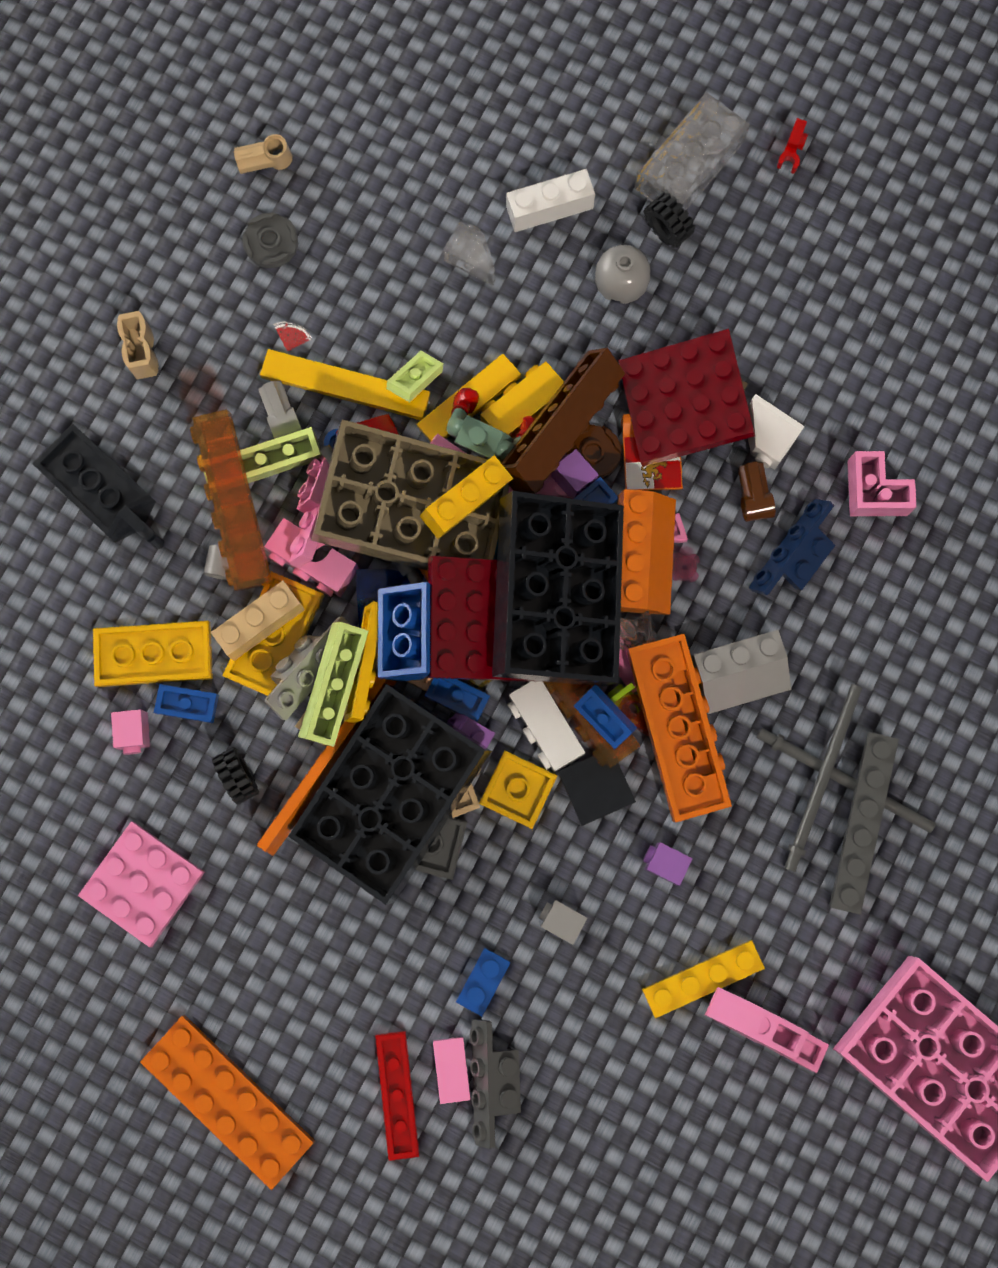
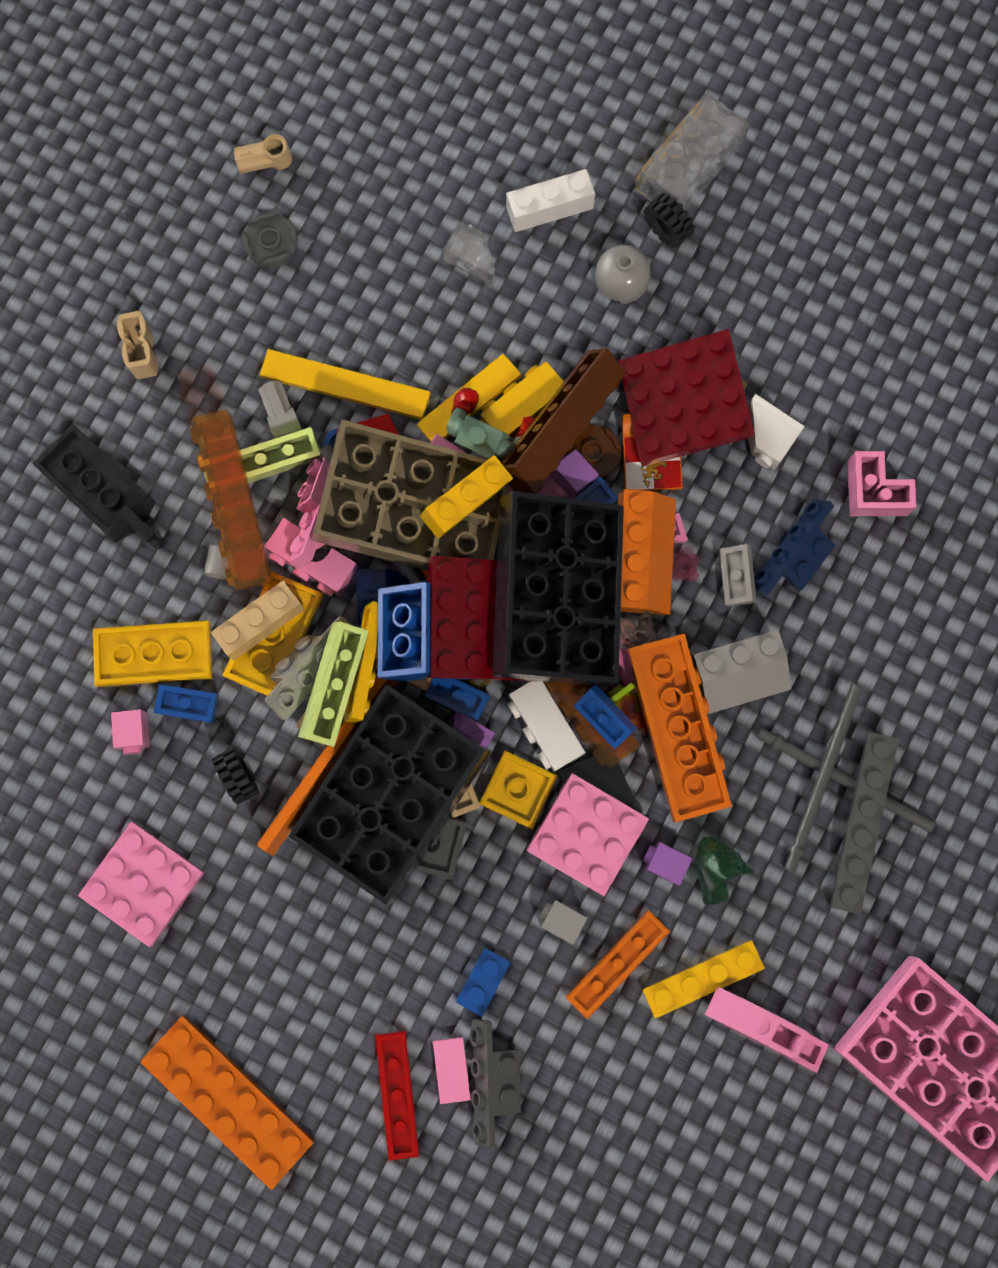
clear tile [273,321,312,351] -> none
yellowish green plate [386,351,444,402] -> none
reddish brown piece [738,462,776,522] -> none
red plate [777,118,808,174] -> none
none -> bright pink plate [526,773,649,896]
none -> orange tile [565,910,671,1019]
none -> clear green helmet [696,836,754,905]
none -> light grey plate [720,544,756,607]

